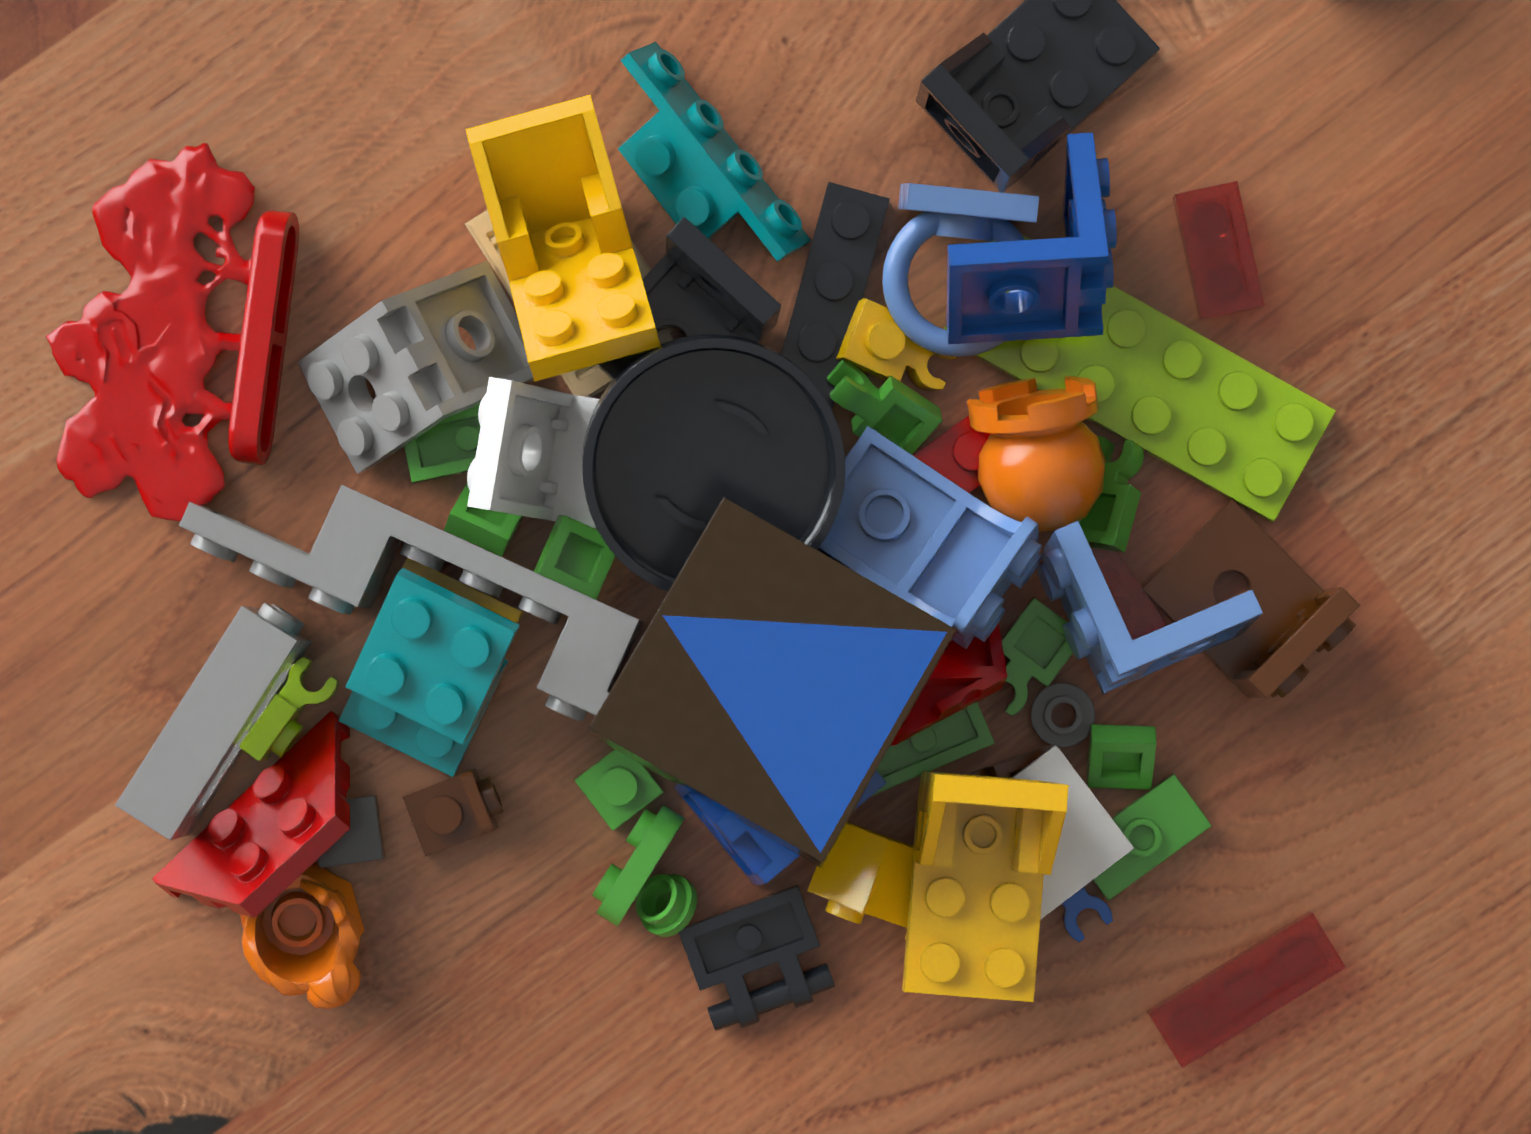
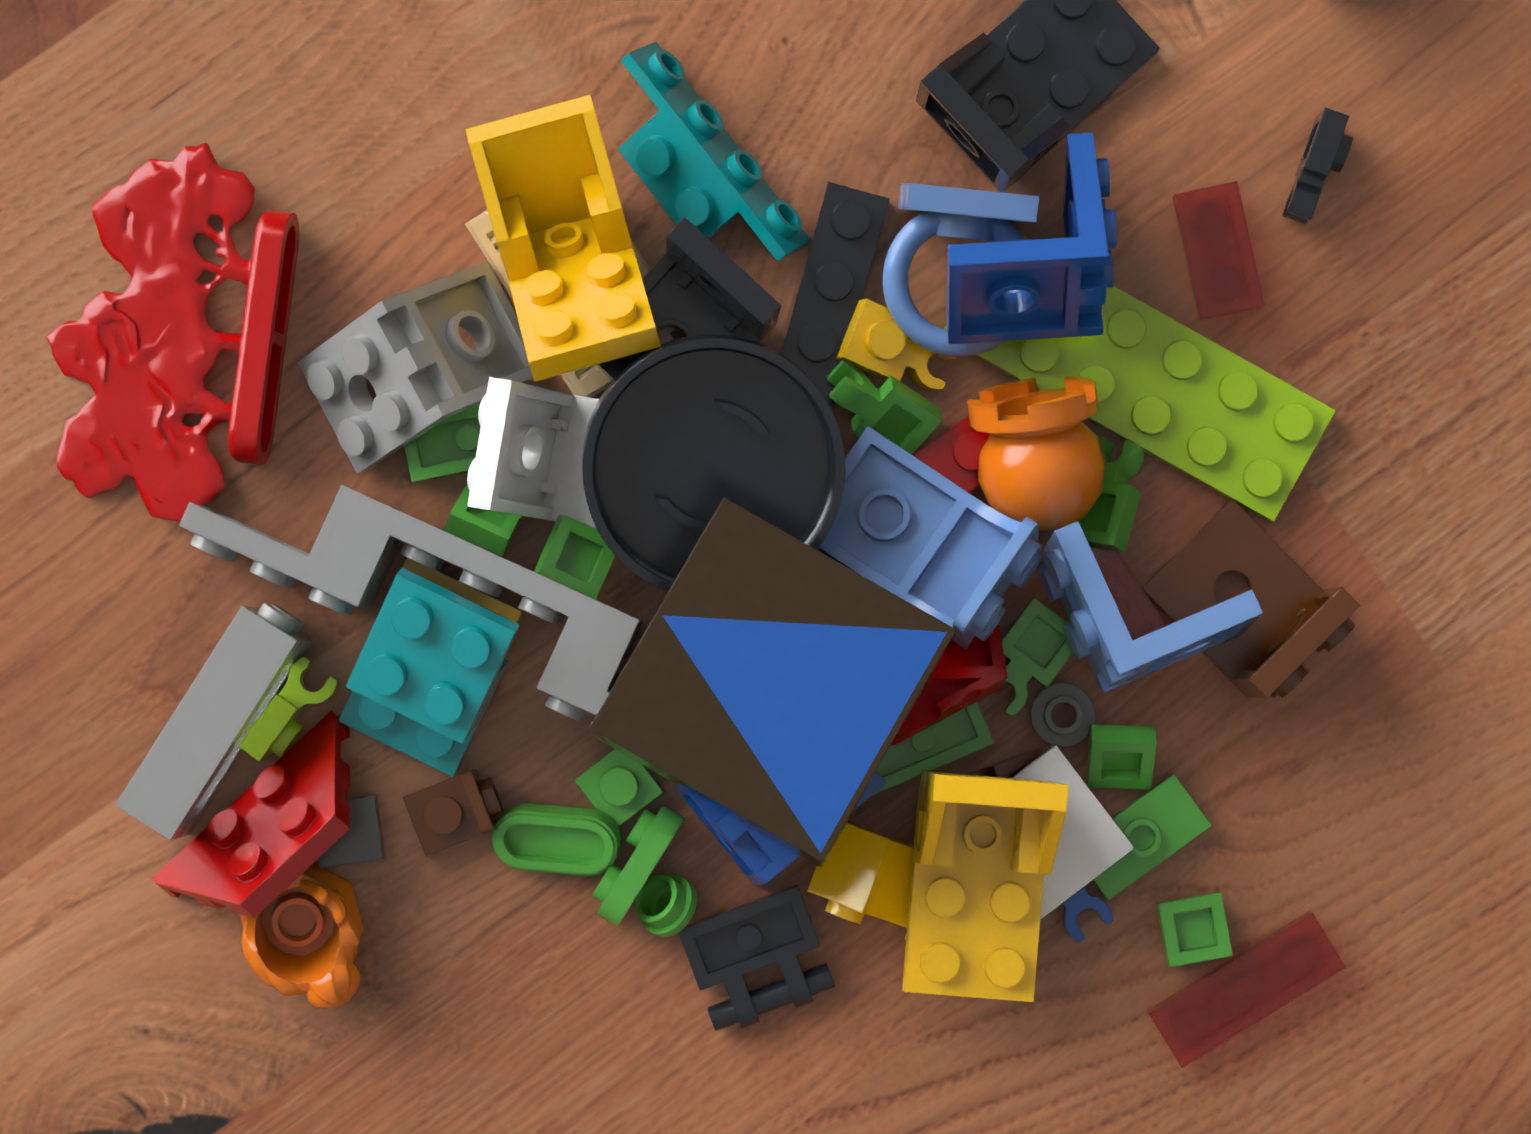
none -> bright green tile [492,803,622,876]
none -> bright green plate [1156,891,1233,967]
none -> black plate [1282,107,1353,224]

